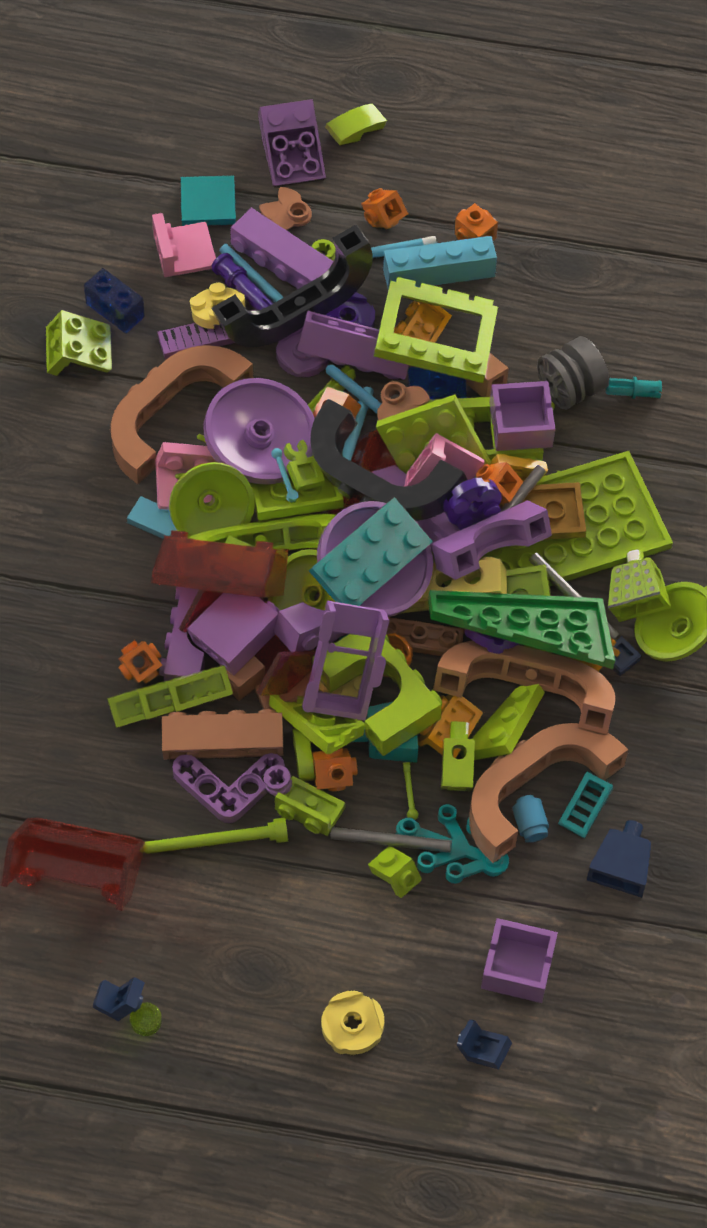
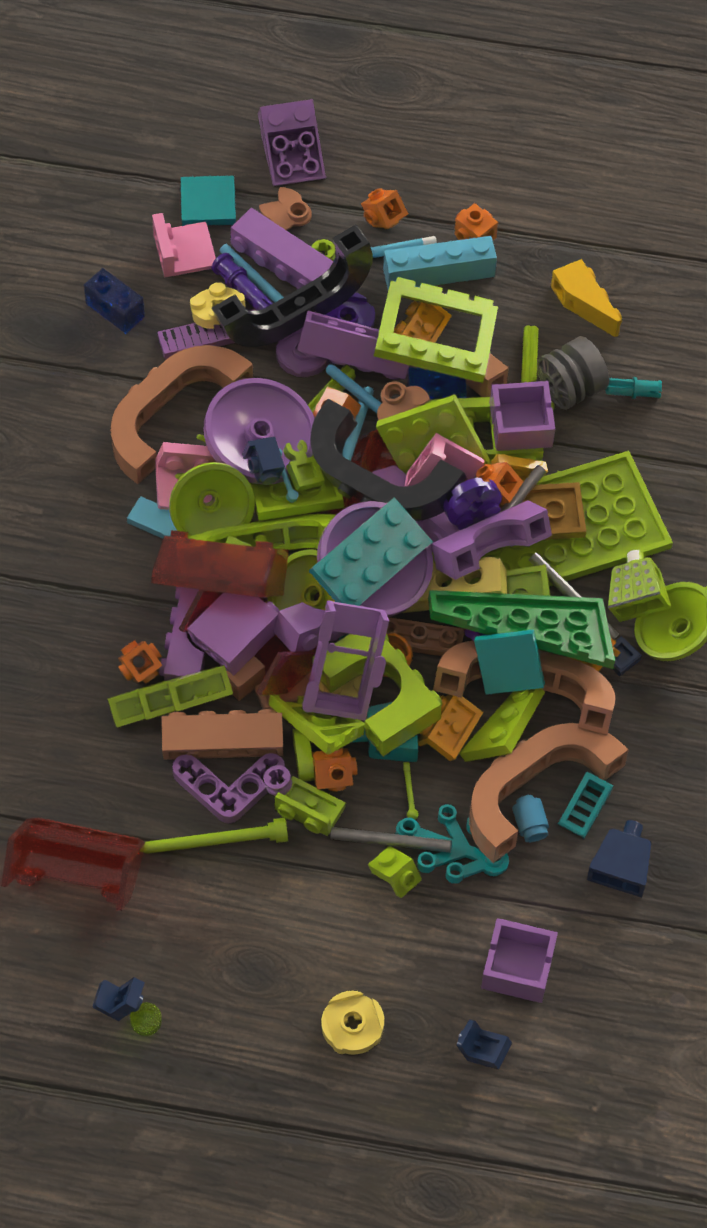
lime bracket [46,310,112,376] -> none
lime slope [325,103,387,145] -> none
lime torso [441,721,475,791] -> none
none -> dark blue brick [242,436,285,485]
none -> teal tile [474,630,545,694]
none -> lime axle [521,325,539,383]
none -> yellow slope [551,259,622,337]

